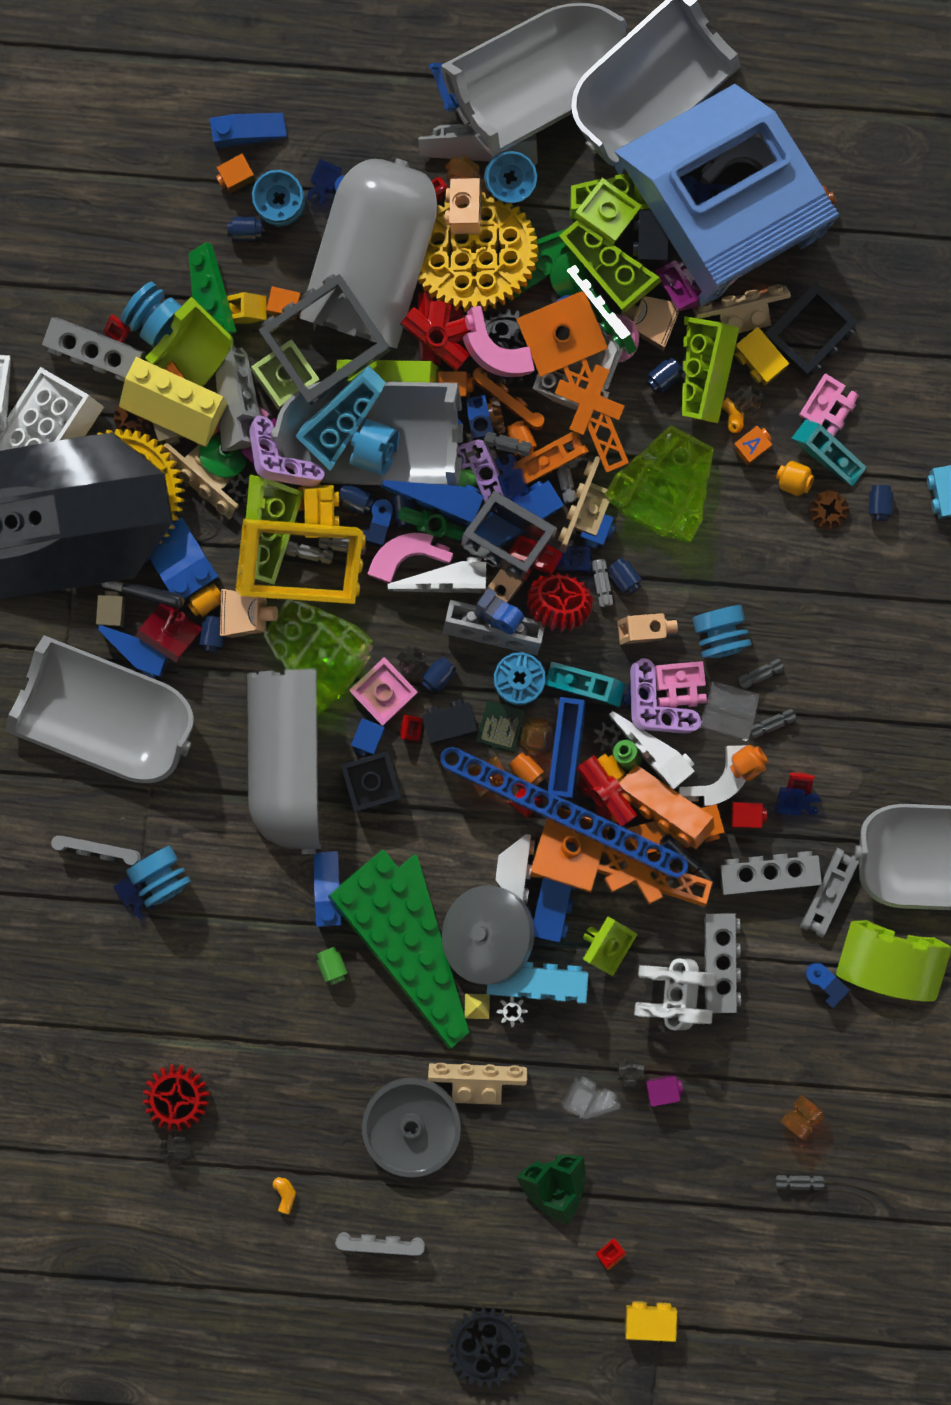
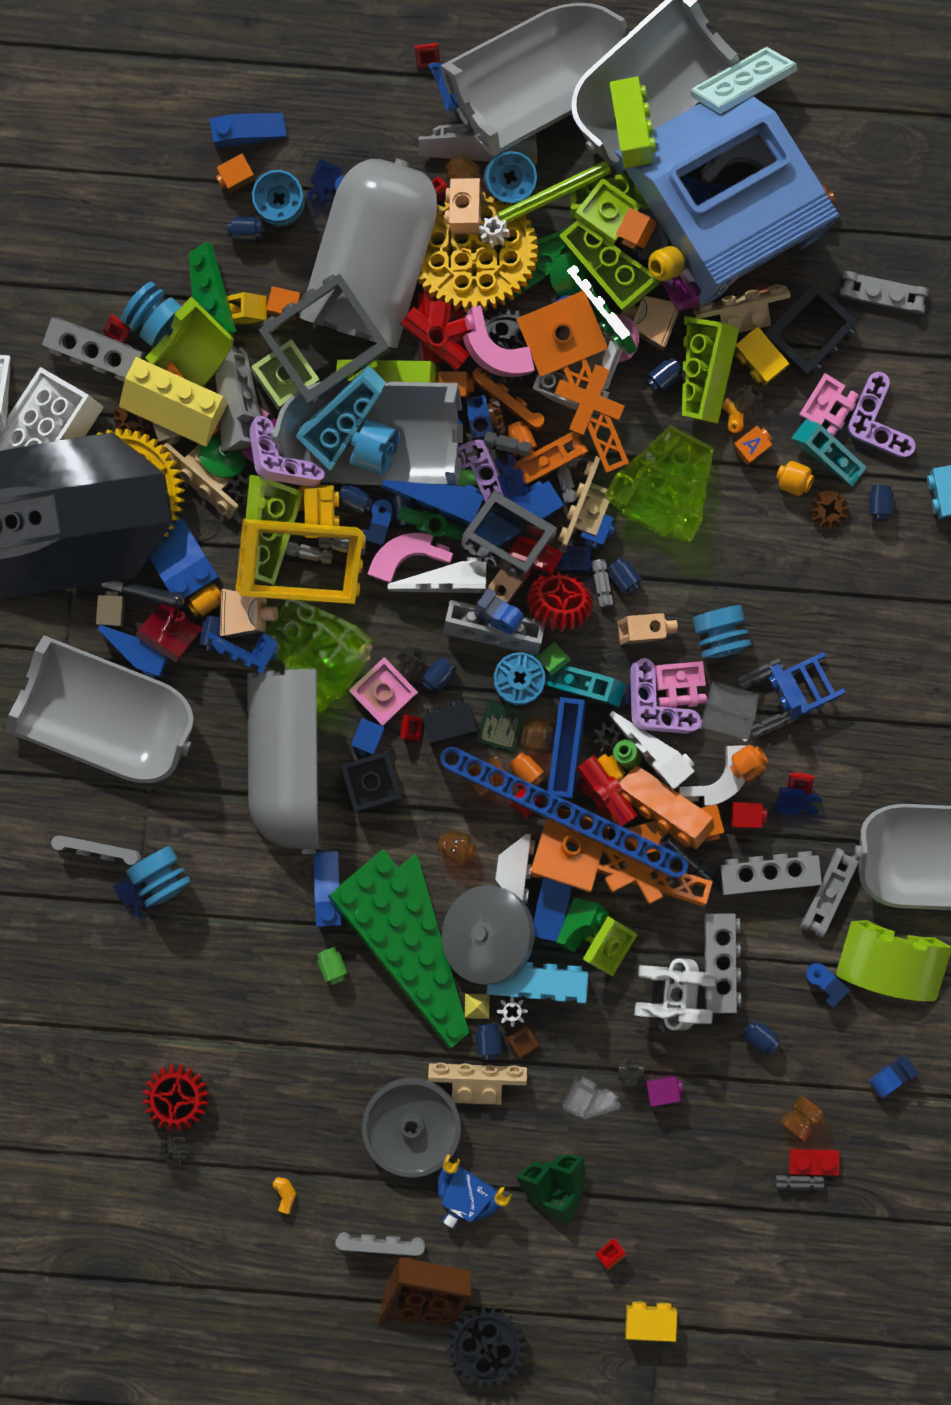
none -> blue plate [206,632,279,673]
none -> reddish brown wedge [378,1257,471,1323]
none -> red slope [414,43,440,68]
none -> clear orange head [438,829,476,864]
none -> blue torso [438,1155,512,1228]
none -> dark blue brick [476,1024,502,1060]
none -> white gear [479,215,510,248]
none -> lime axle [498,161,611,223]
none -> reddish brown tile [507,1025,540,1059]
none -> bright green tile [536,642,571,676]
none -> green arch [556,897,609,953]
none -> lime wedge [610,76,657,169]
none -> orange brick [616,208,657,250]
none -> yellow head [648,246,685,281]
none -> light aqua tile [690,47,797,114]
none -> dark blue brick [743,1020,781,1056]
none -> blue plate [768,652,846,721]
none -> red plate [789,1148,840,1176]
none -> light grey plate [839,271,929,314]
none -> lavender beam [847,372,915,458]
none -> leg [868,1054,919,1098]

